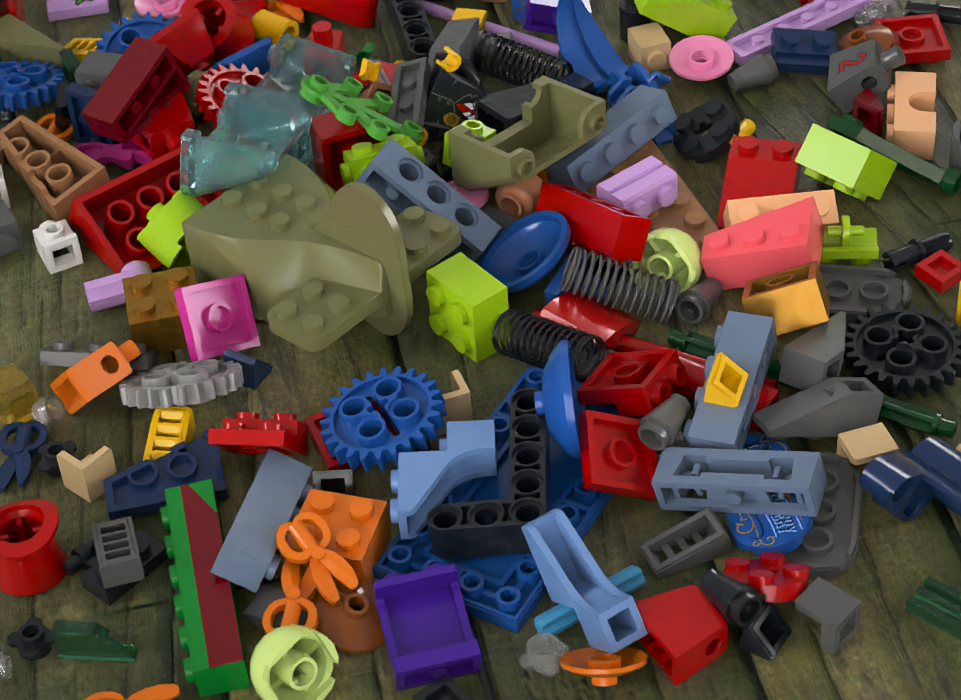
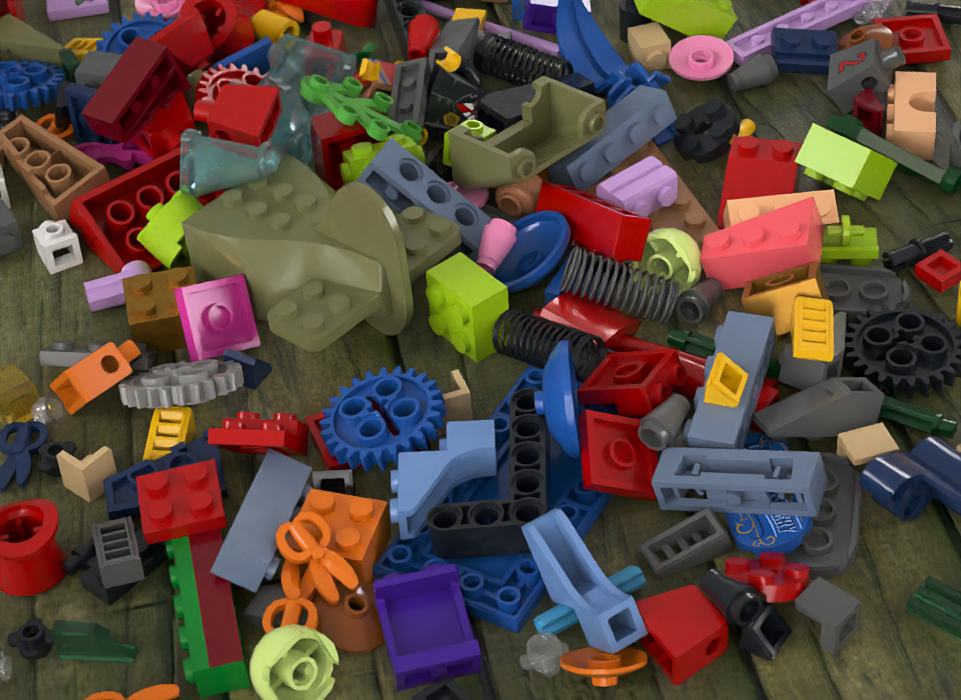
none -> red plate [136,459,227,545]
none -> red torso [193,84,282,160]
none -> red cone [407,14,440,60]
none -> bright pink cone [476,218,517,274]
none -> yellow slope [790,296,834,362]

